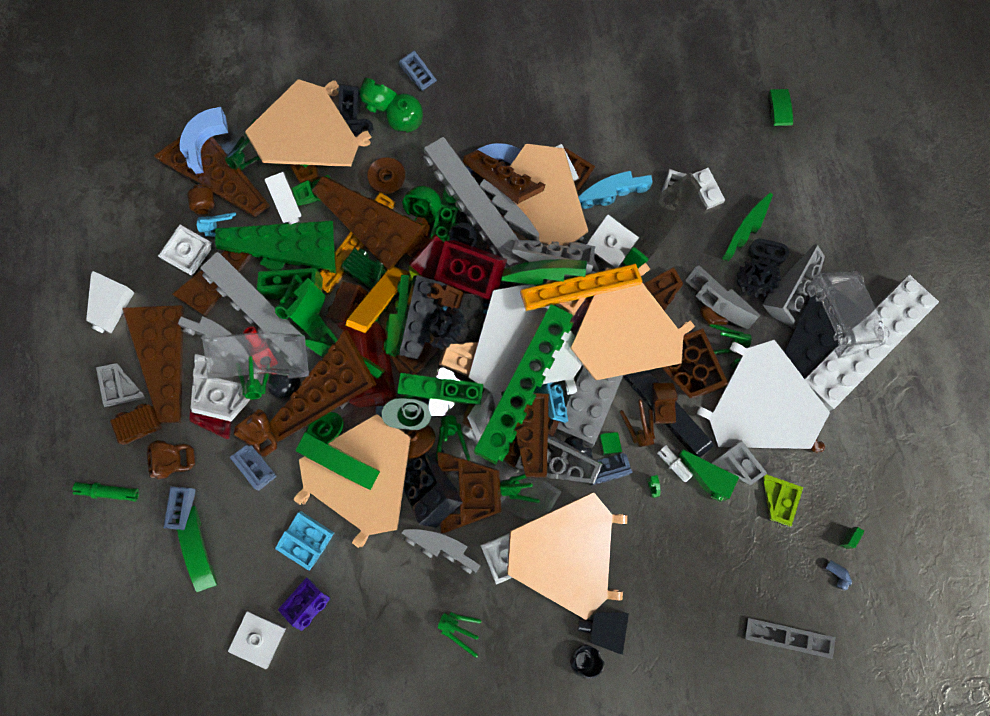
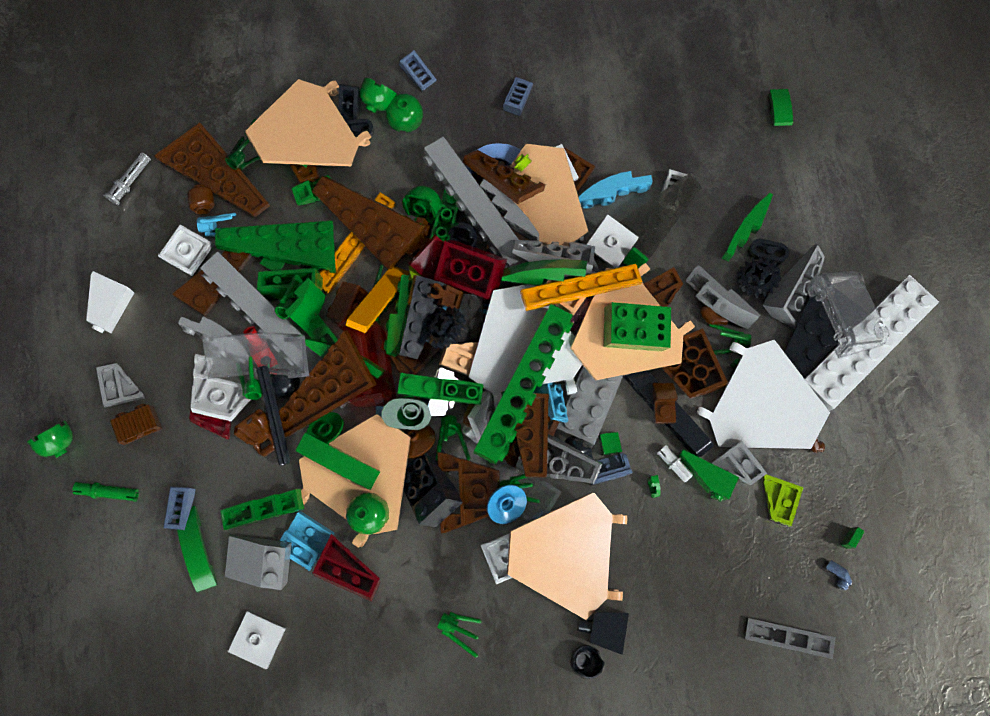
reddish brown wing [122,305,184,424] -> none
reddish brown piece [147,440,195,480] -> none
light blue arch [180,107,228,174] -> none
sand blue hinge [230,445,277,490] -> none
white slope [265,172,302,225] -> none
dark purple bracket [278,577,330,631] -> none
dark green brick [340,248,387,291] -> none
reddish brown dish [367,157,406,194] -> none
light grey slope [402,529,481,574] -> none
reddish brown plant [620,399,655,447] -> none
white plate [690,168,725,210] -> none
none -> green cylinder [27,420,73,458]
none -> light grey pin [103,152,151,206]
none -> green slope [220,489,304,530]
none -> light grey slope [225,535,292,590]
none -> black axle [256,366,290,466]
none -> dark red wedge [312,534,381,602]
none -> green cylinder [346,493,389,535]
none -> dark azure dish [487,484,527,524]
none -> sand blue slope [503,77,533,116]
none -> lime plate [514,154,532,172]
none -> green piece [604,302,671,352]

